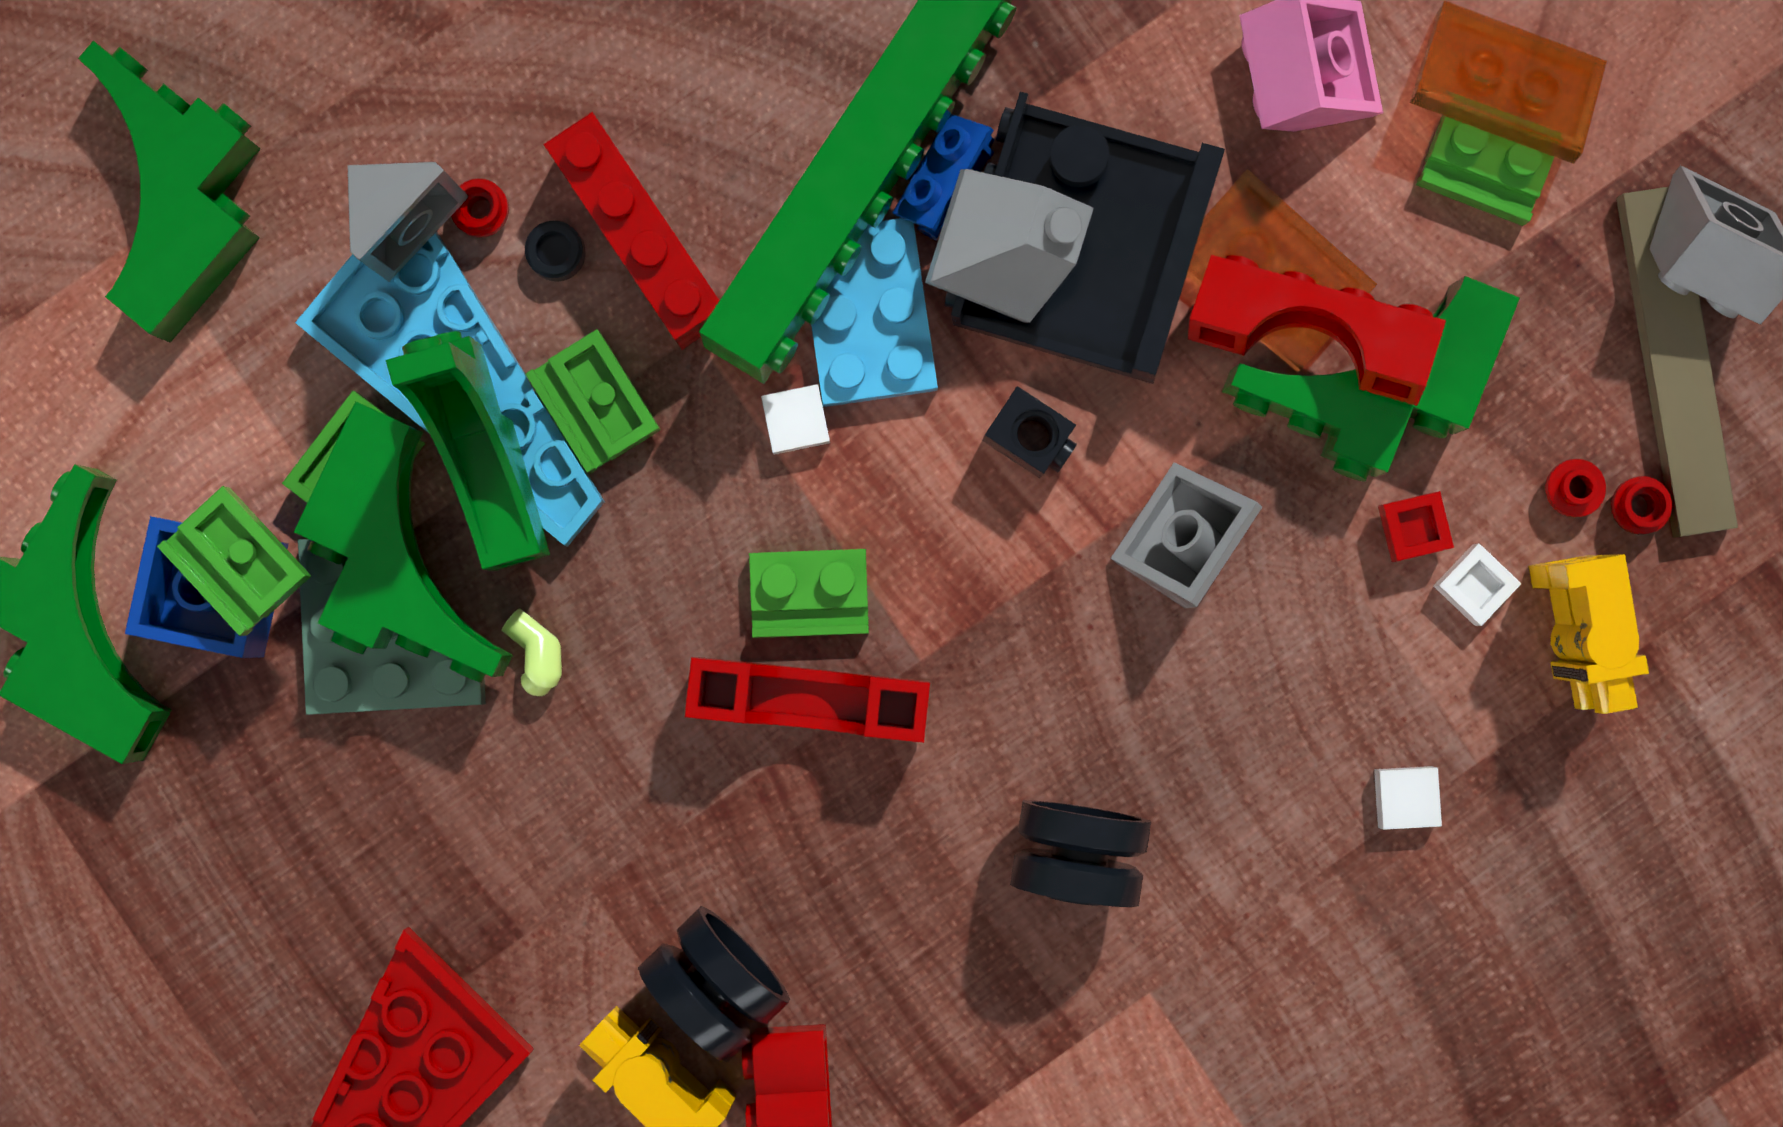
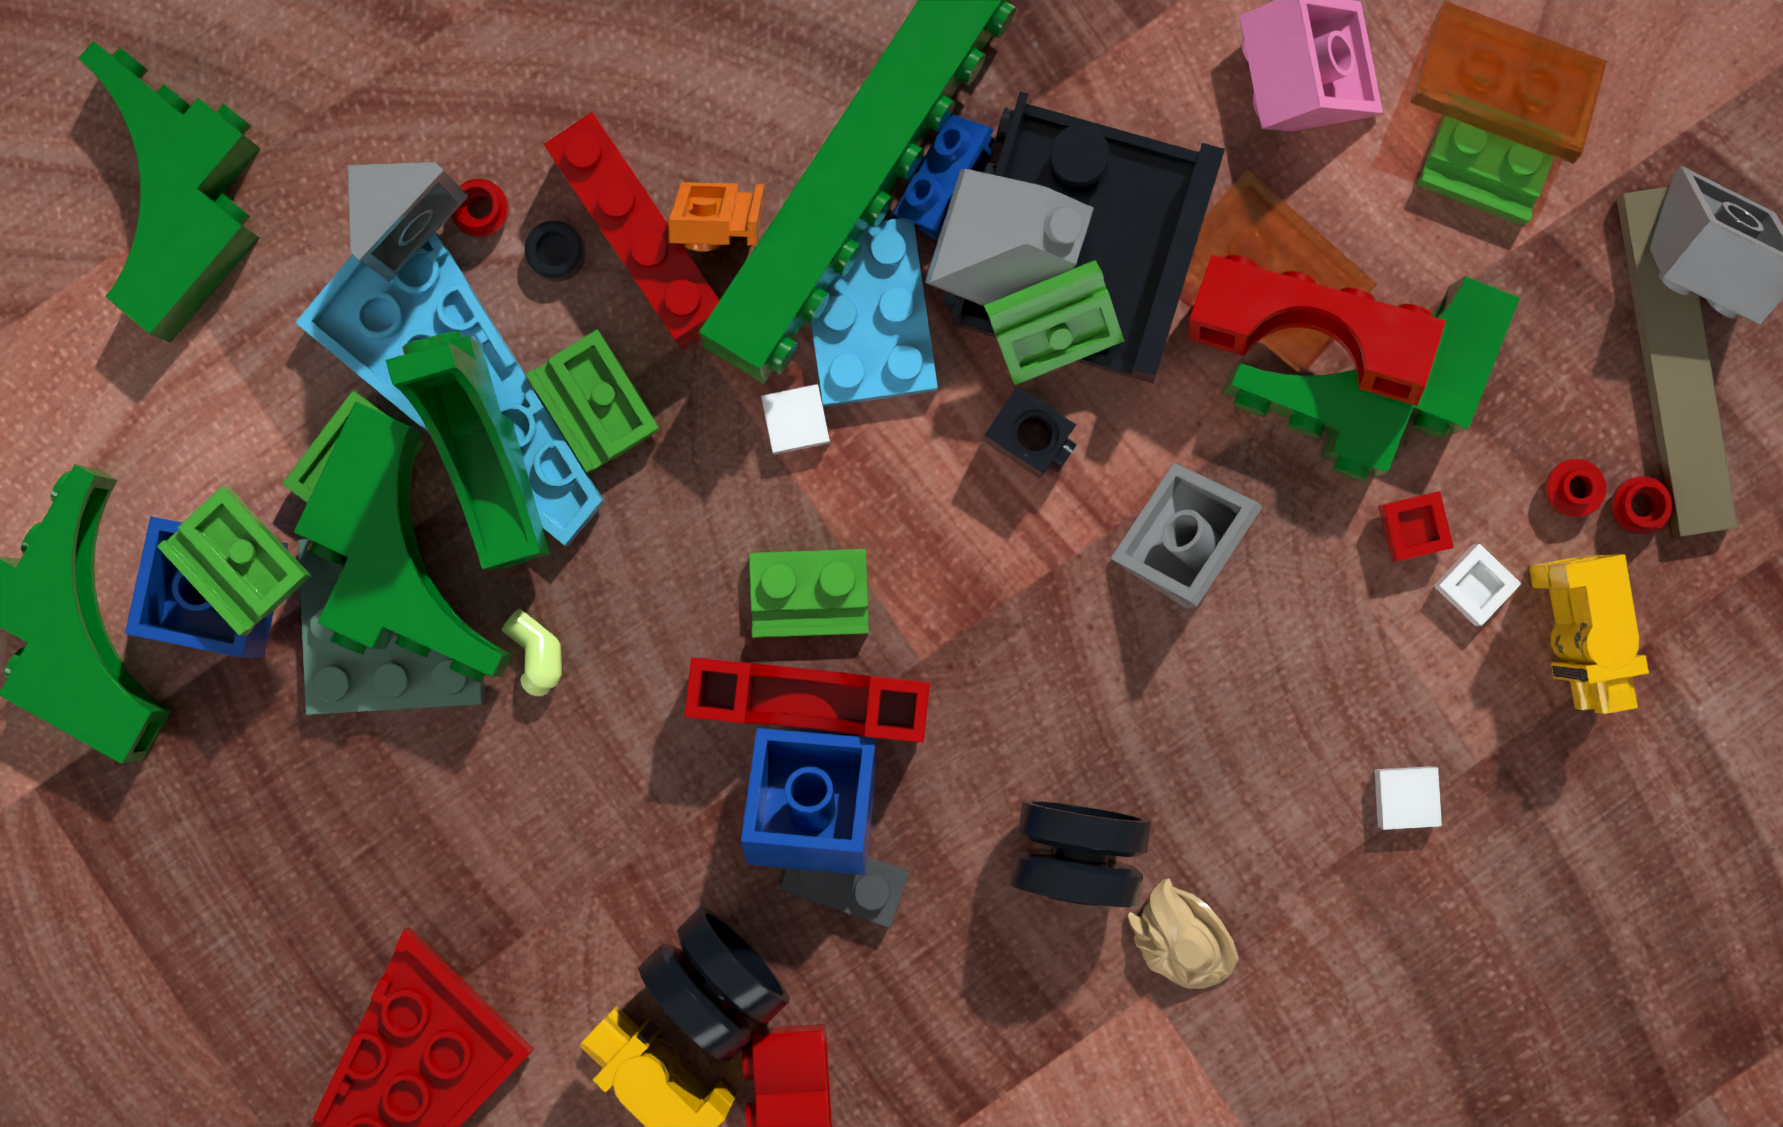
none -> orange plate [668,182,765,251]
none -> blue brick [741,728,878,875]
none -> dark grey plate [779,855,909,928]
none -> bright green plate [984,260,1124,385]
none -> tan hat [1128,878,1239,989]

